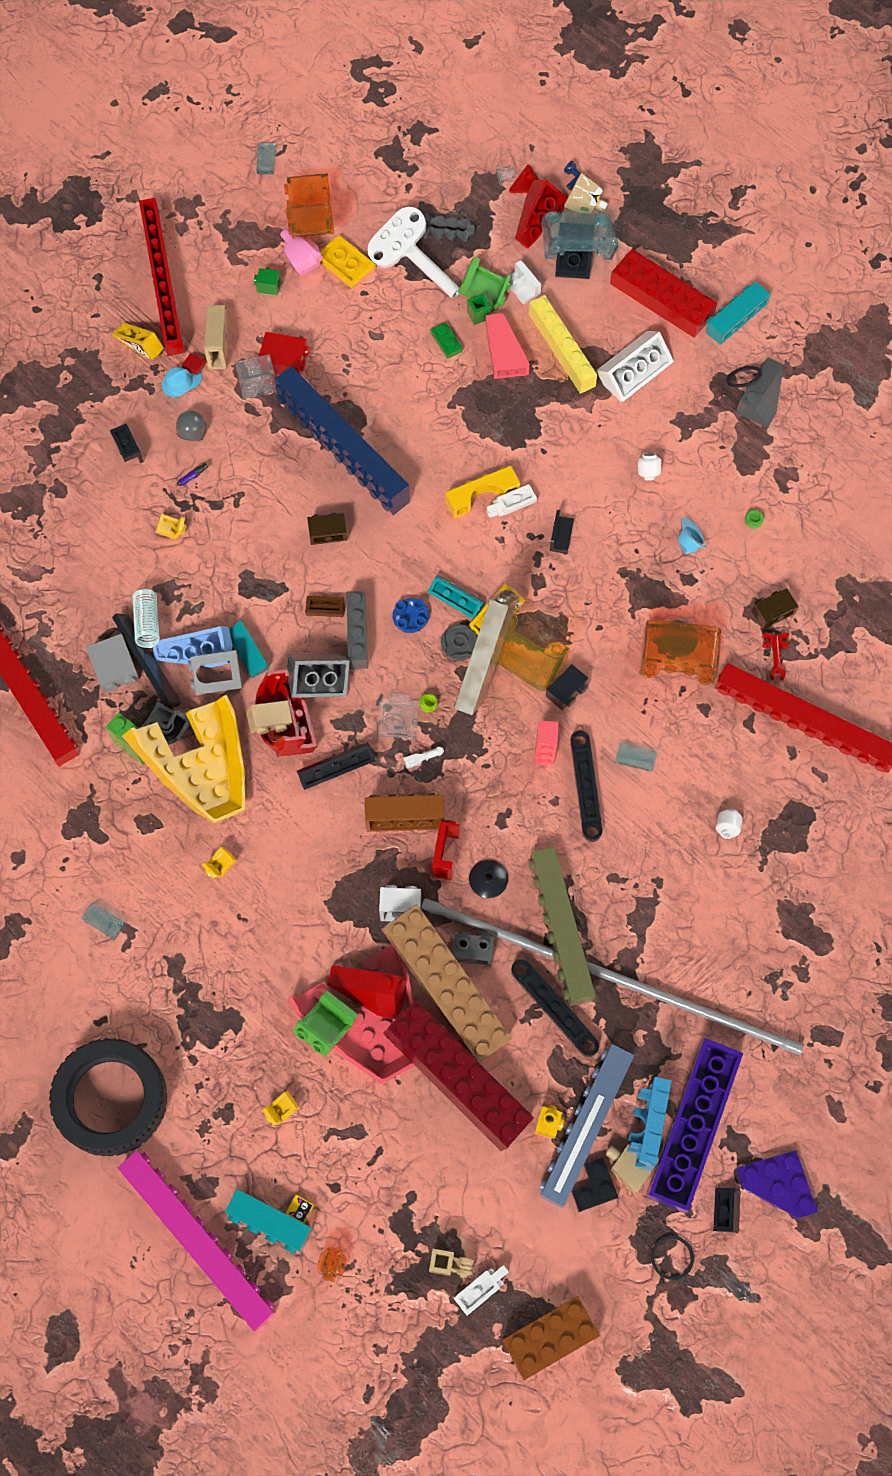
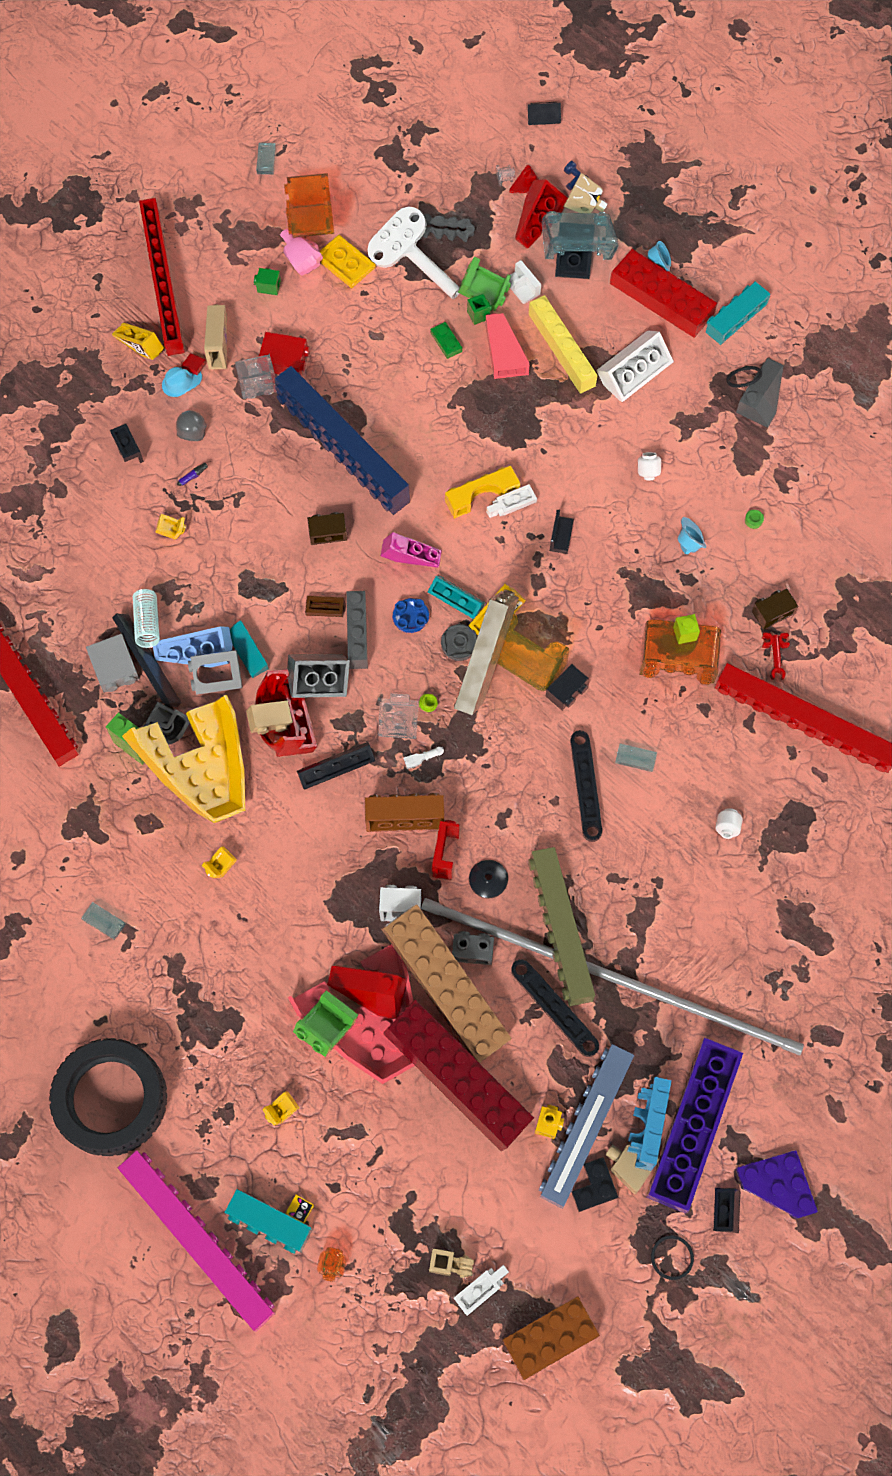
coral brick [535,721,558,766] -> none
none -> dark pink slope [380,532,442,568]
none -> black panel [526,101,561,125]
none -> medium azure piece [648,241,671,271]
none -> lime brick [673,614,700,644]

